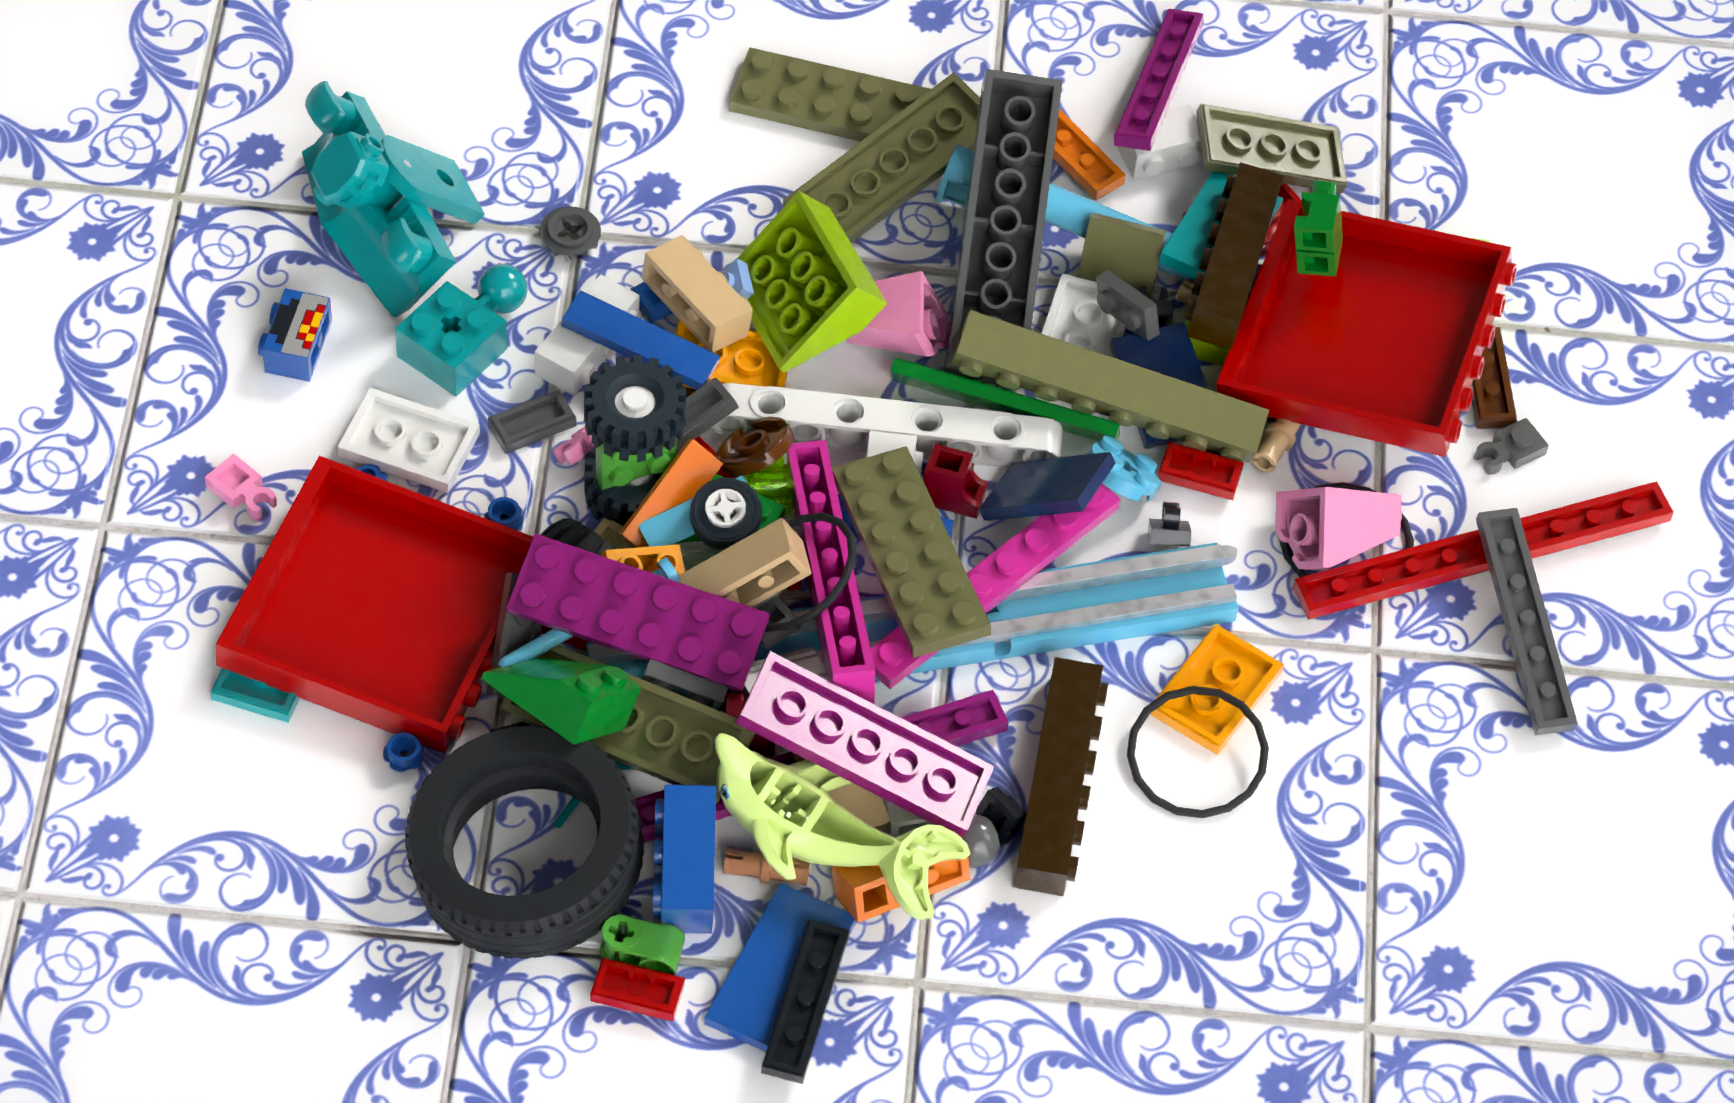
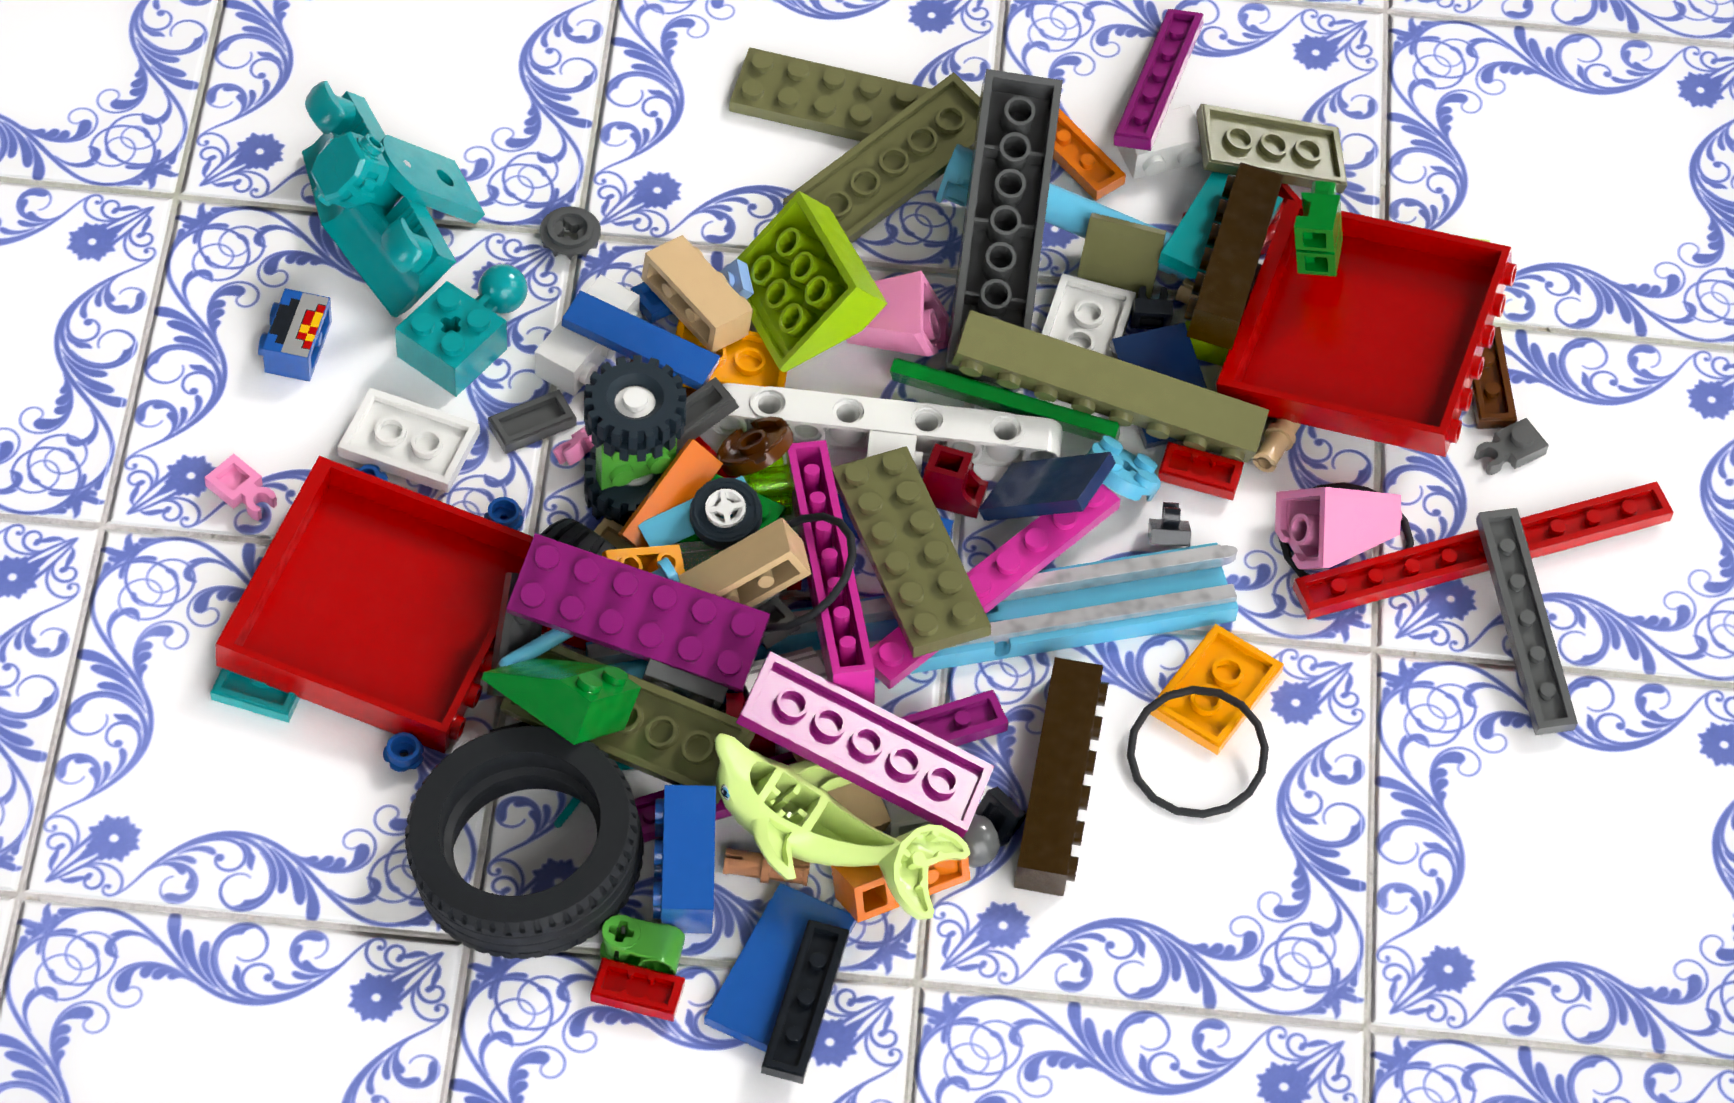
dark grey plate [1096,270,1160,341] -> none

